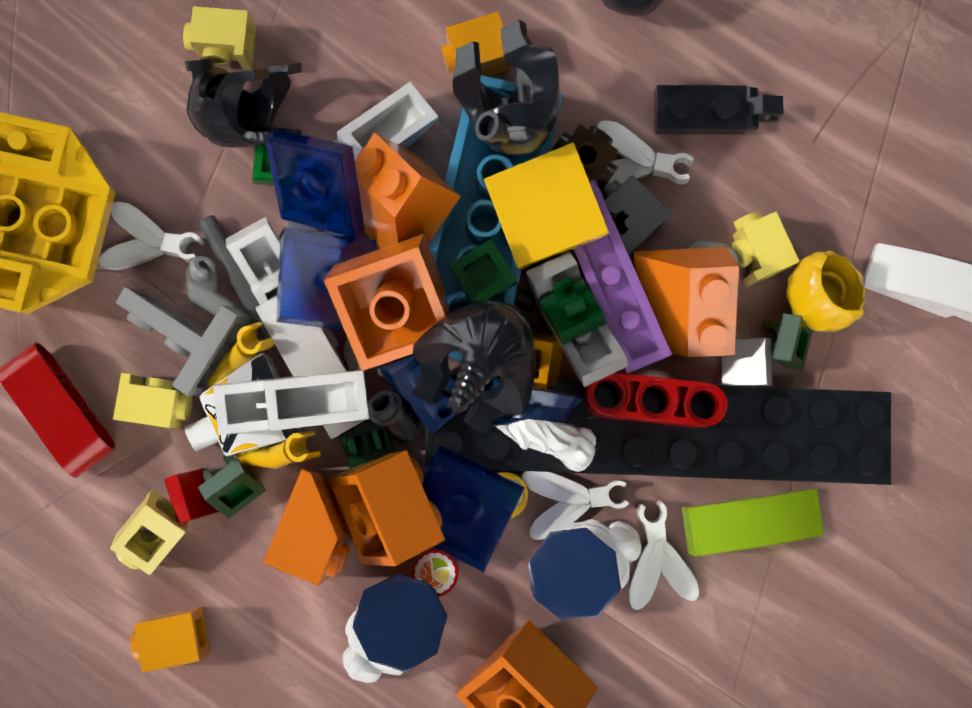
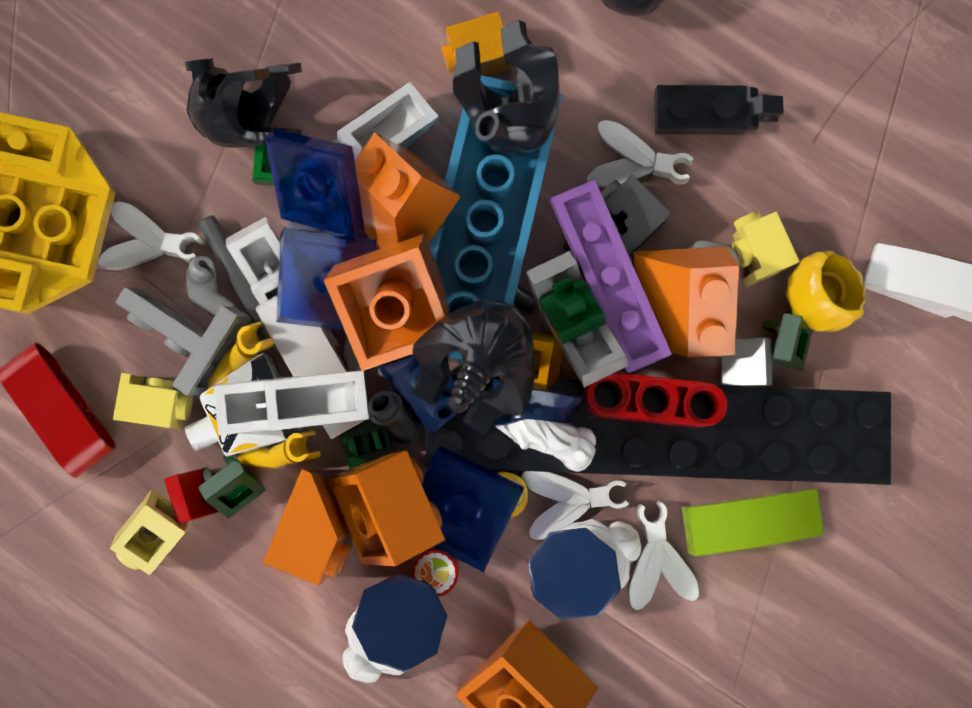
light orange brick [130,607,211,673] -> none
light yellow brick [183,6,257,70] -> none
dark green tile [449,240,517,304] -> none
yellow tile [484,142,609,270] -> none
dark brown brick [551,124,619,190] -> none

